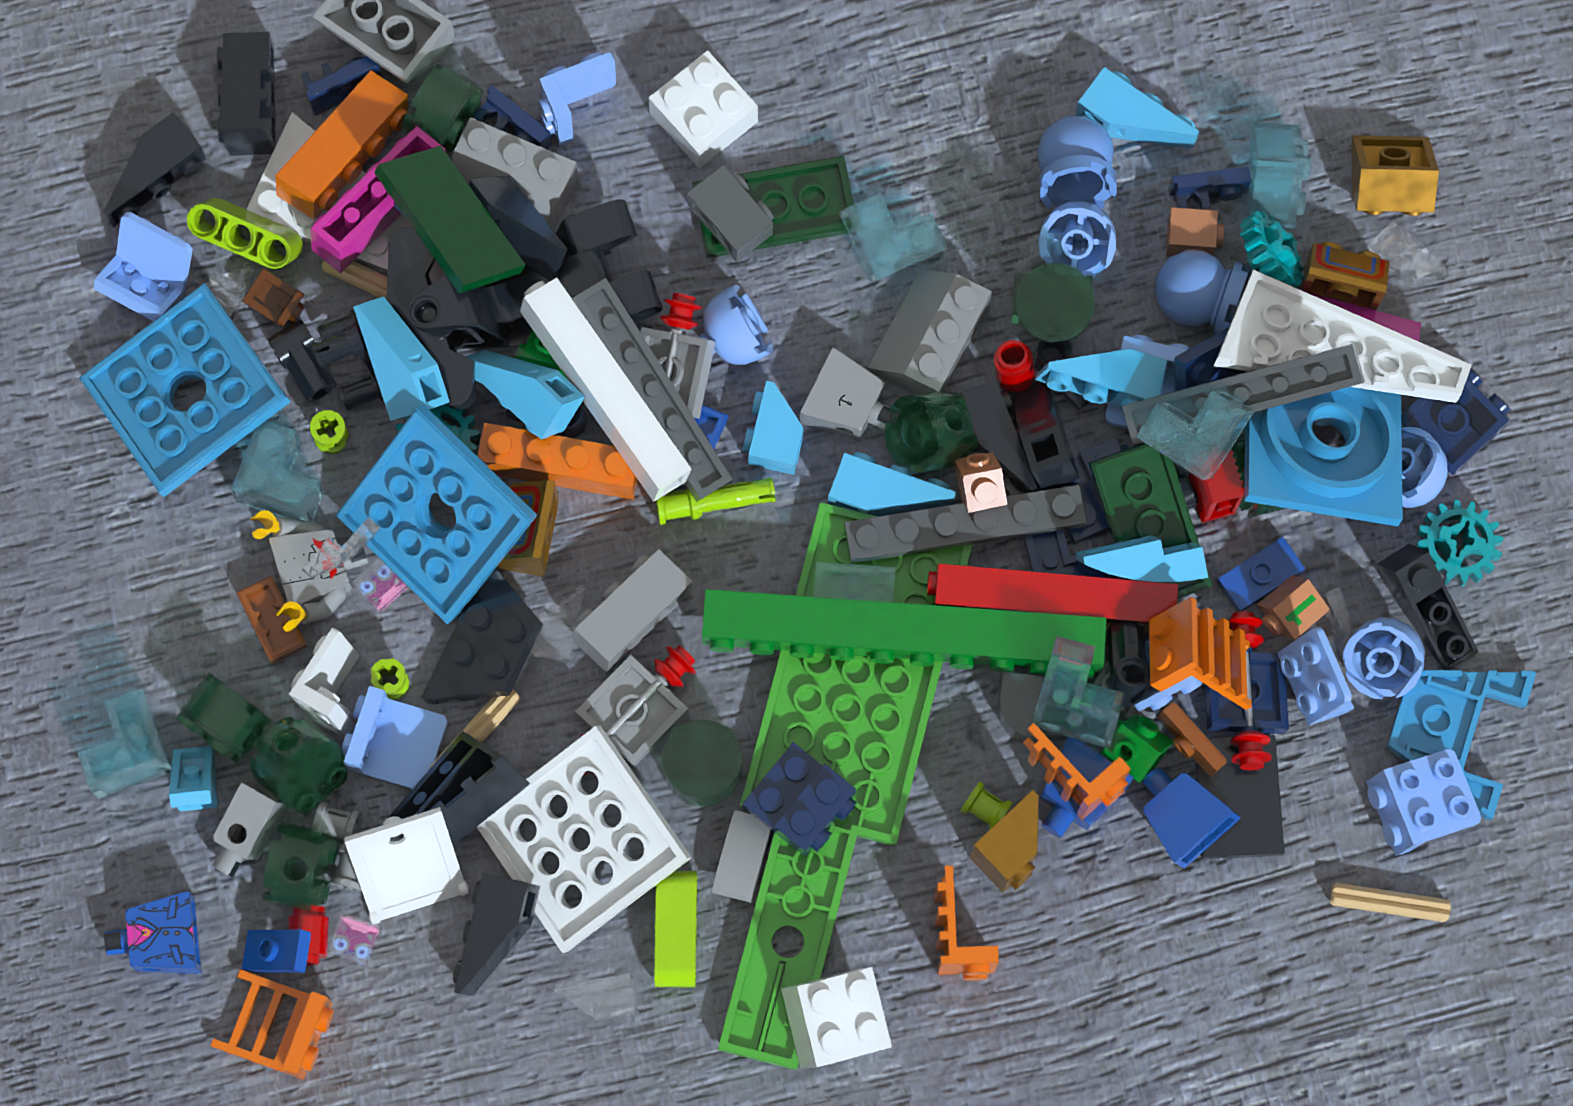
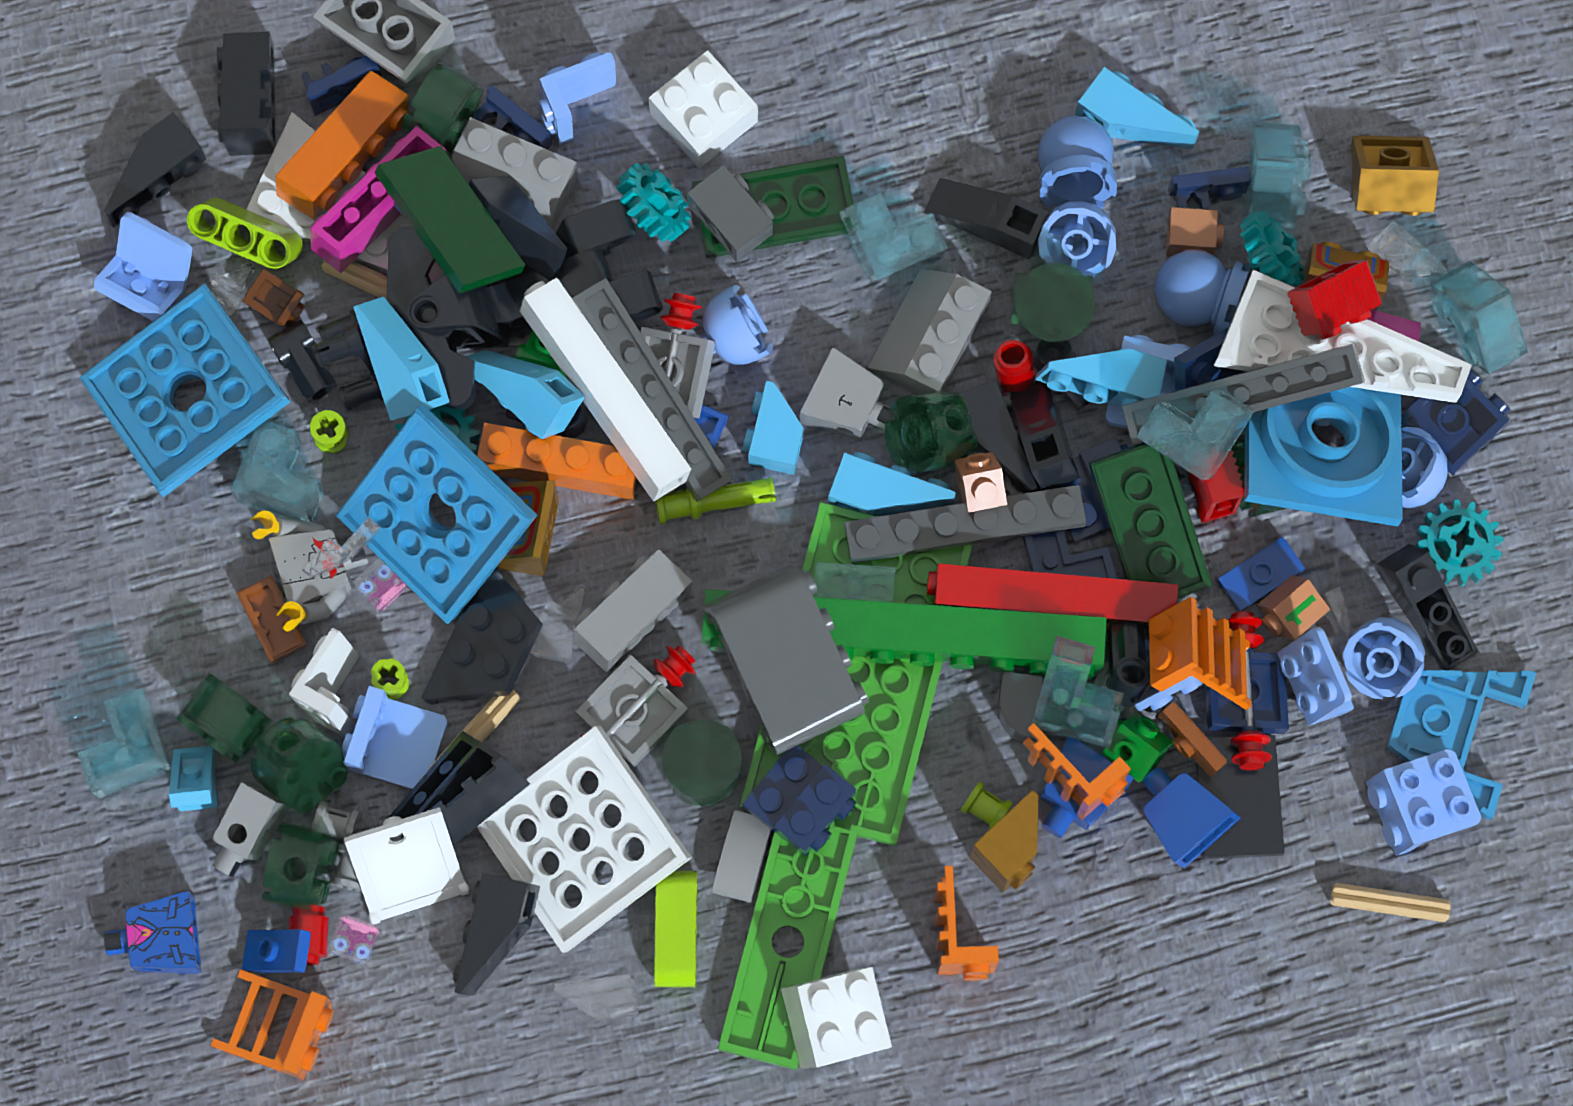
medium azure slope [1075,535,1208,582] -> none
none -> teal gear [617,163,691,242]
none -> dark grey windscreen [702,565,869,755]
none -> black slope [924,178,1049,260]
none -> red brick [1287,259,1382,339]
none -> clear light blue brick [1430,261,1528,375]

